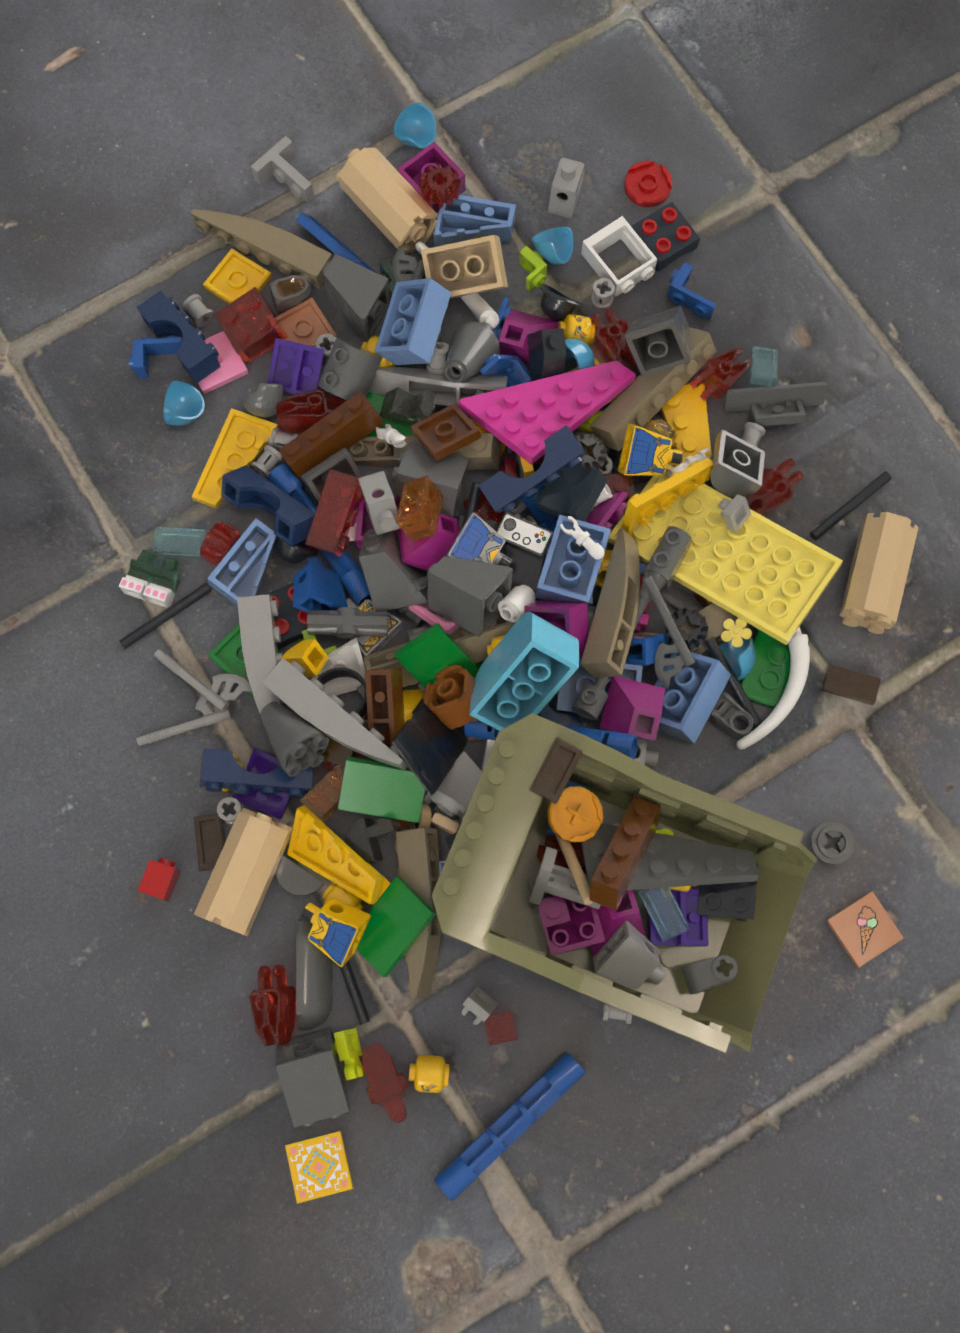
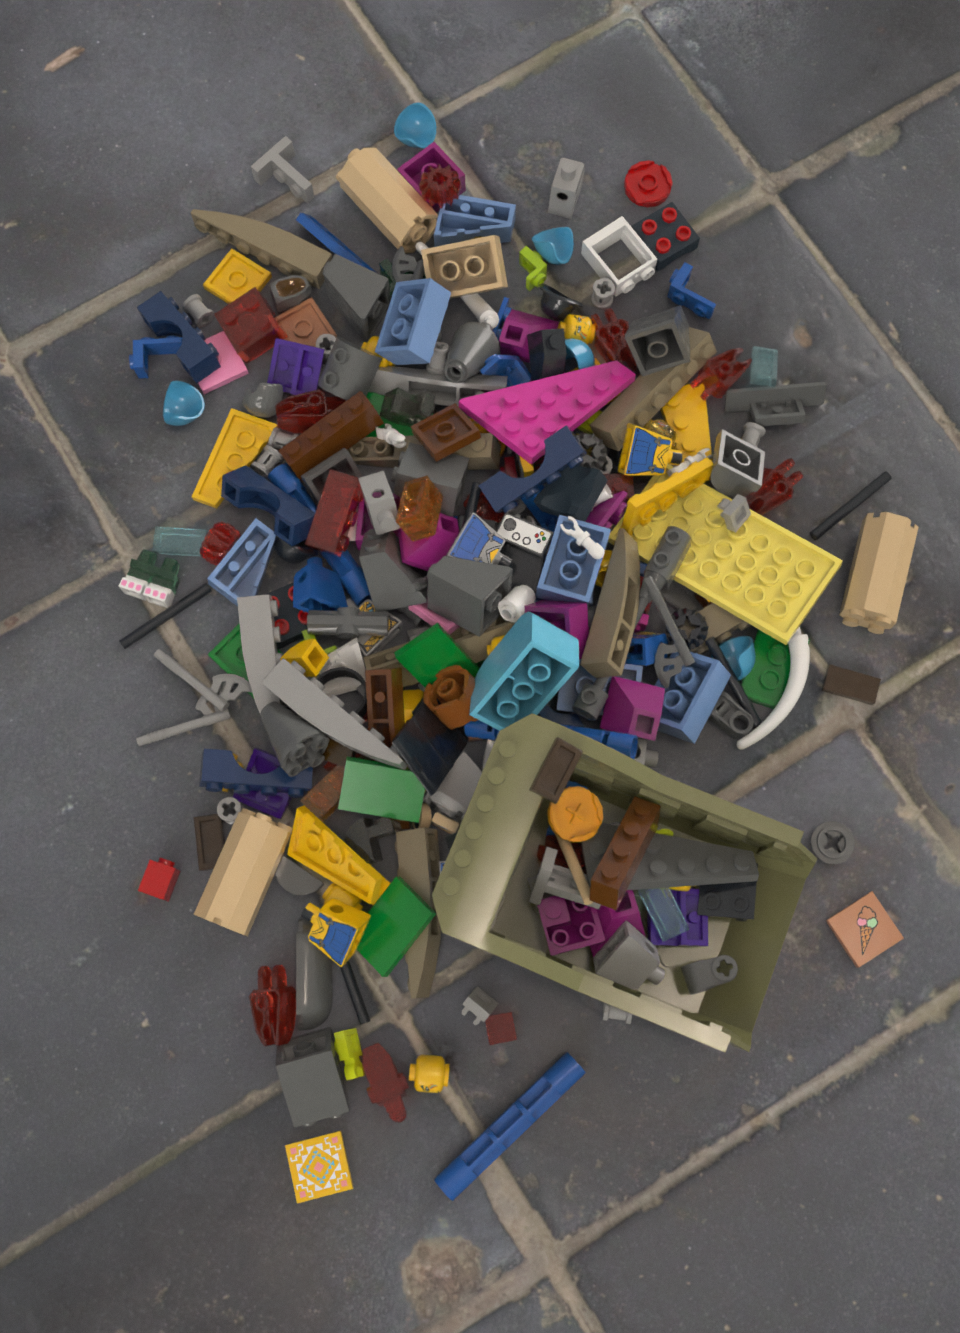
light yellow plant [721,618,752,648] -> none

